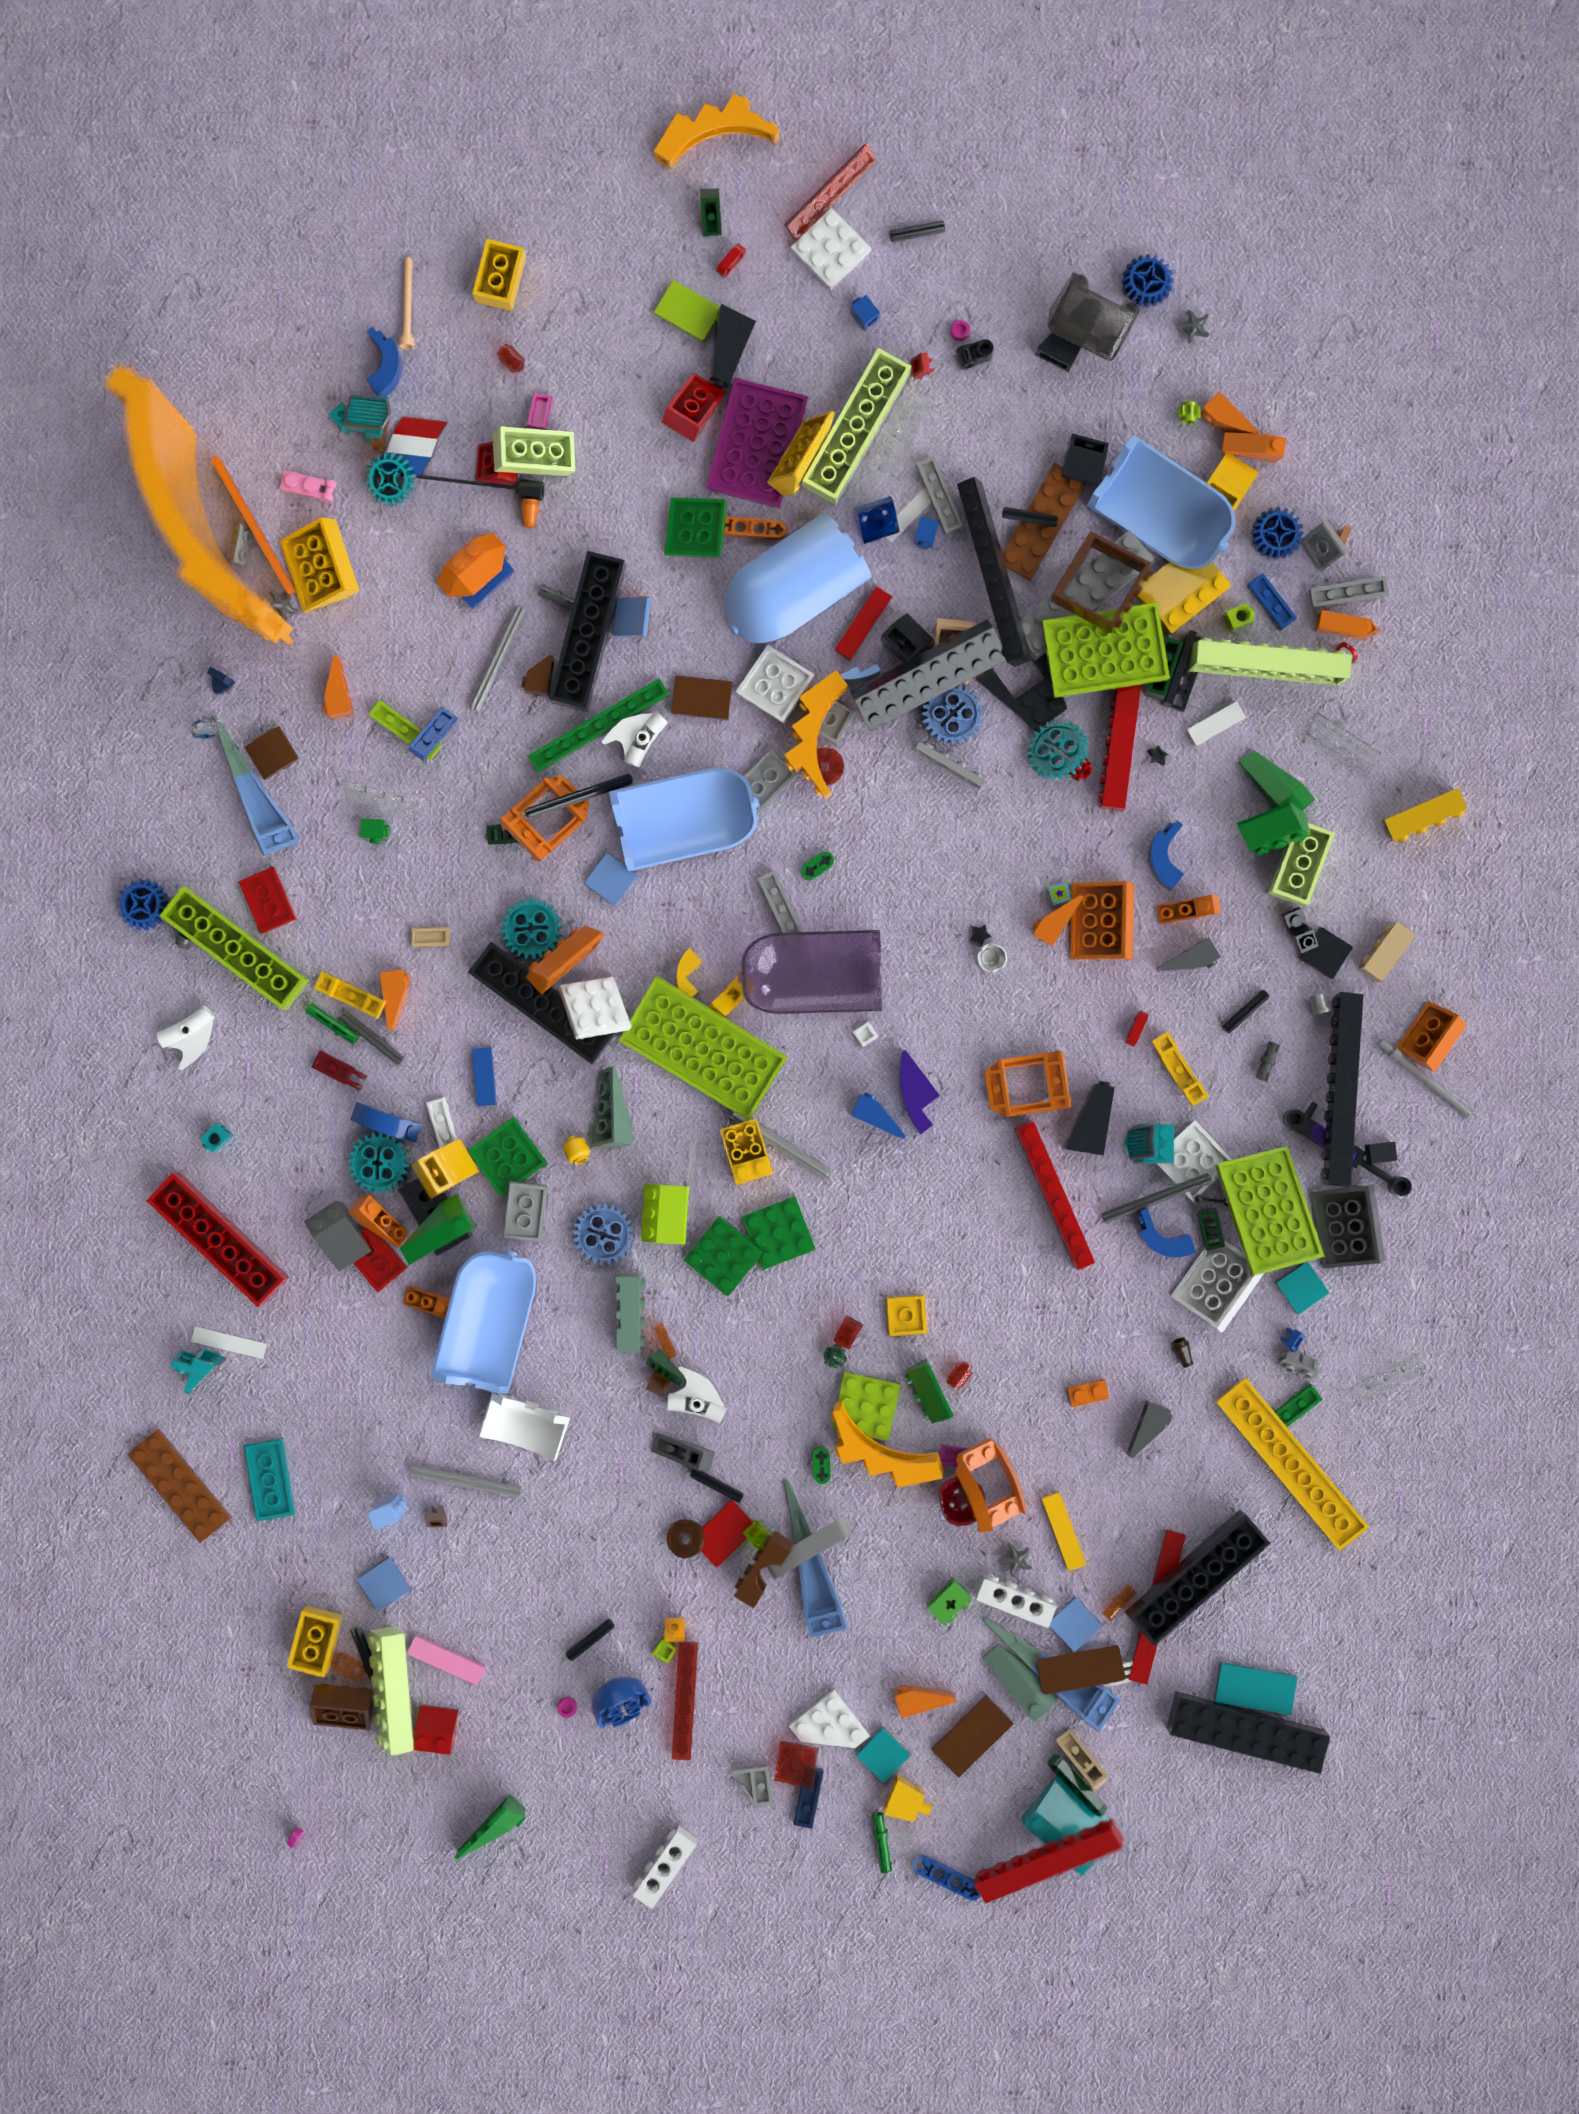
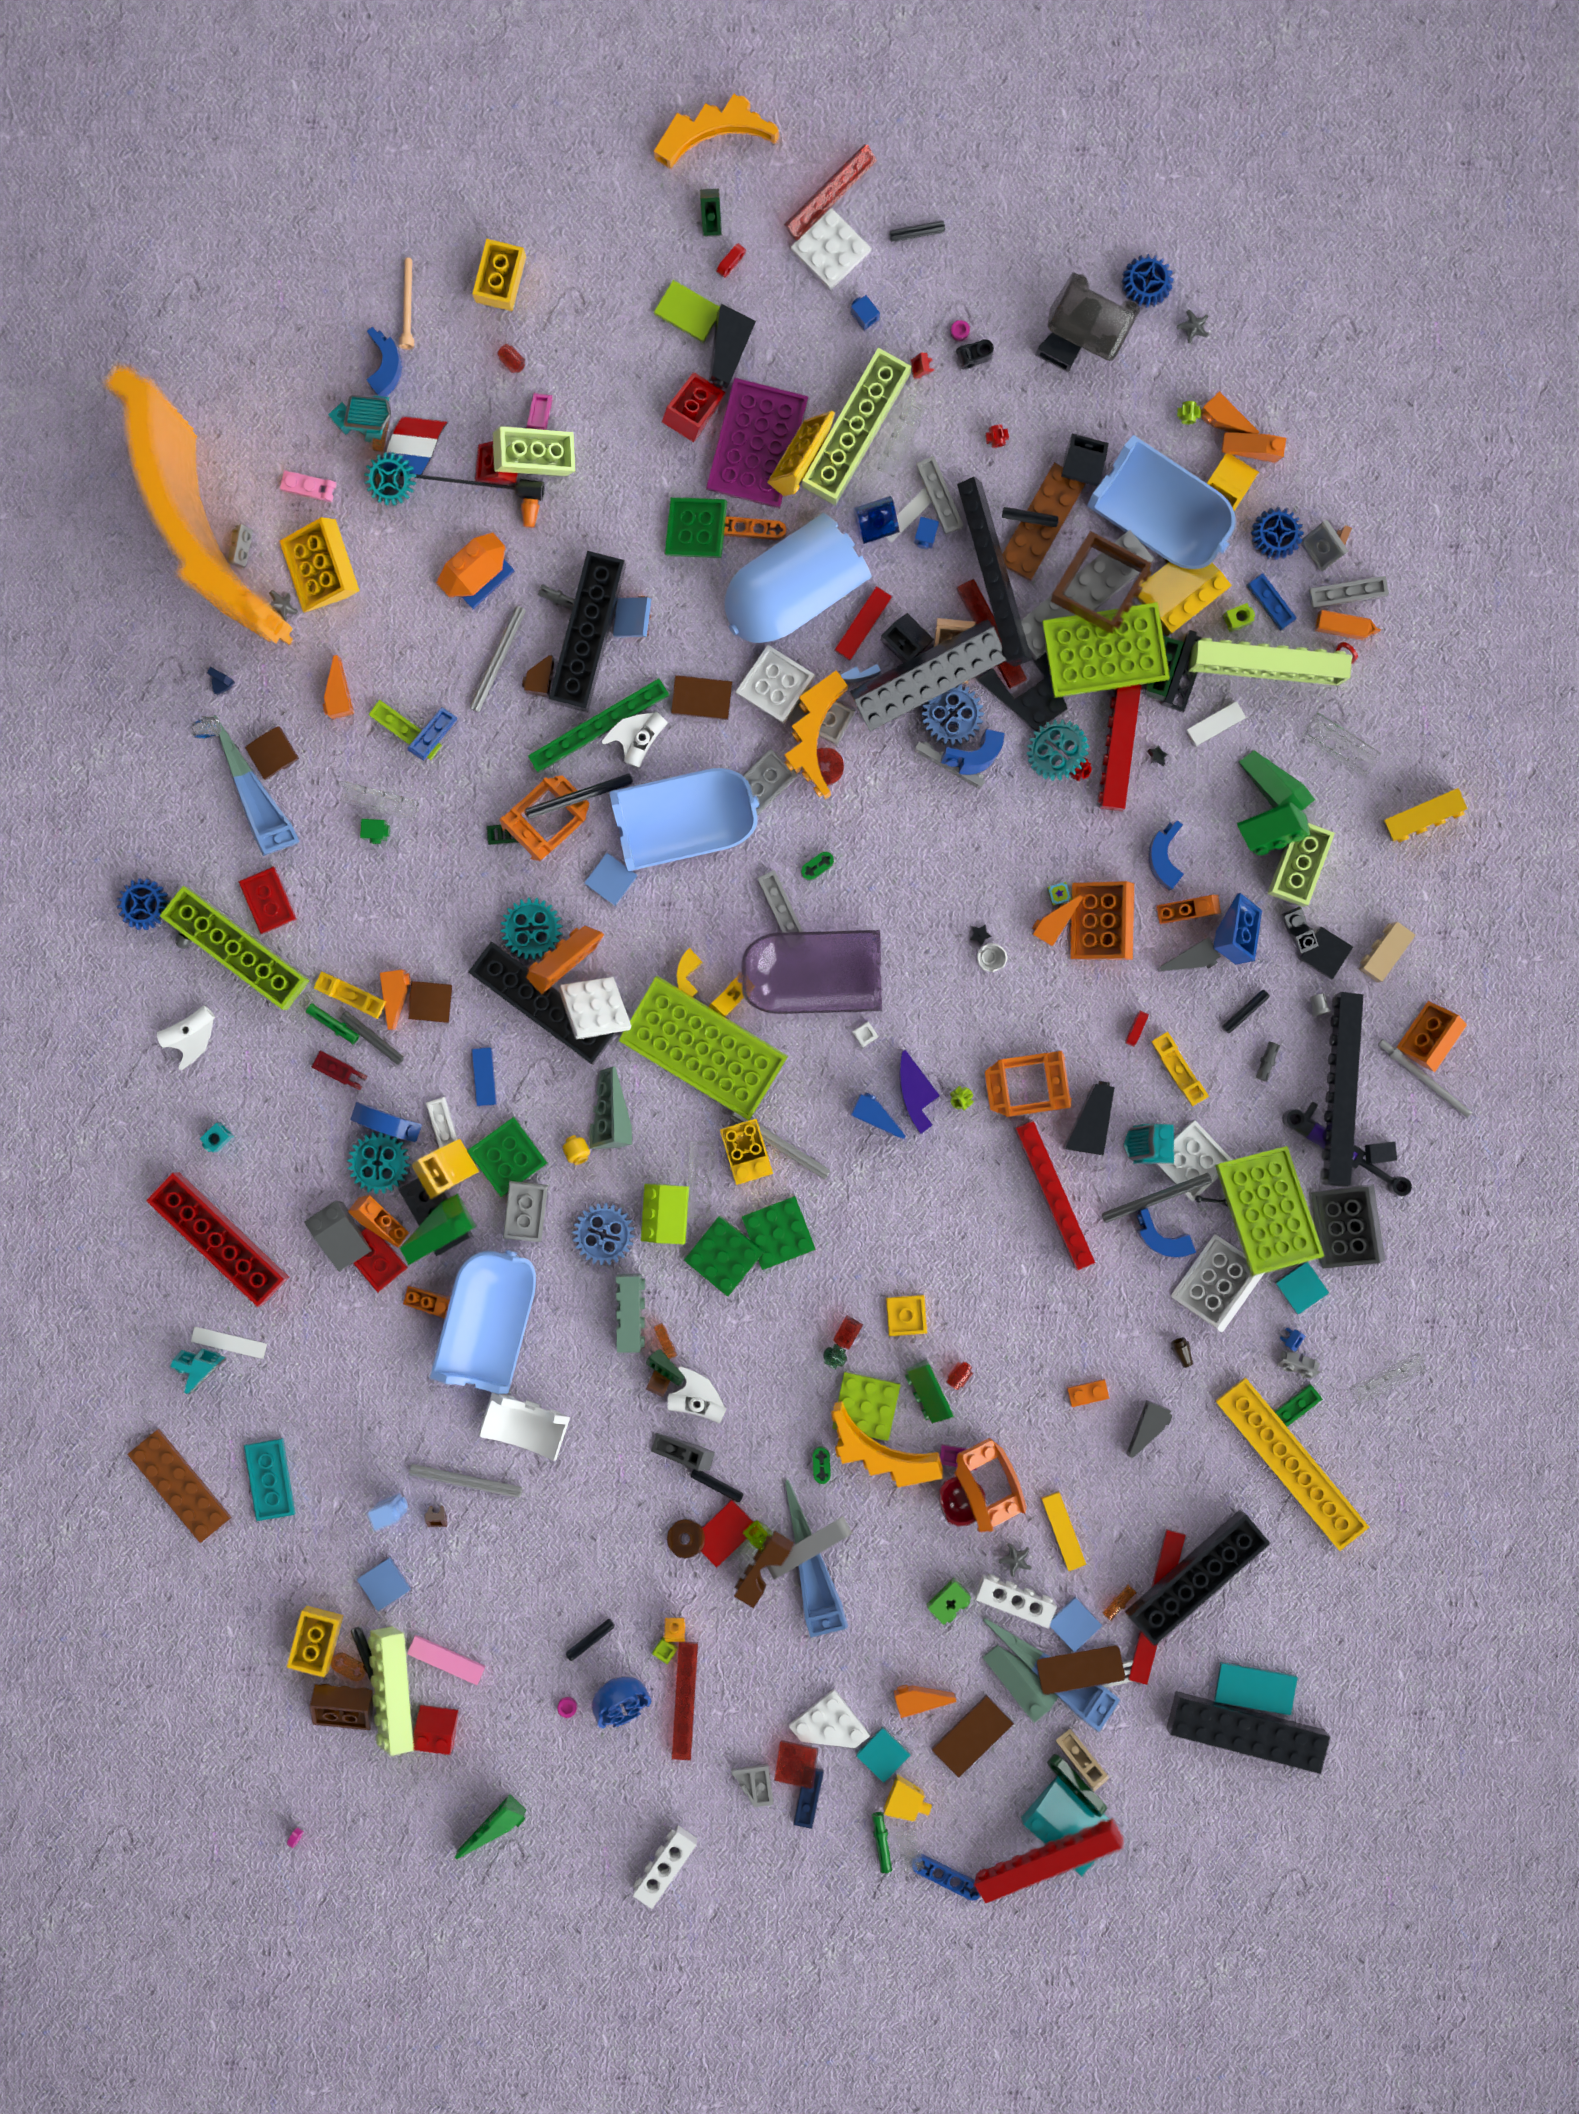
orange tile [211,456,296,596] -> none
tan tile [411,927,451,948] -> none
dark green slope [1197,1207,1225,1251] -> none
none -> reddish brown slope [408,981,452,1023]
none -> blue arch [941,729,1005,775]
none -> lime gear [949,1086,974,1111]
none -> clear red plate [956,579,1028,689]
none -> red gear [985,424,1009,448]
none -> blue slope [1213,893,1262,965]

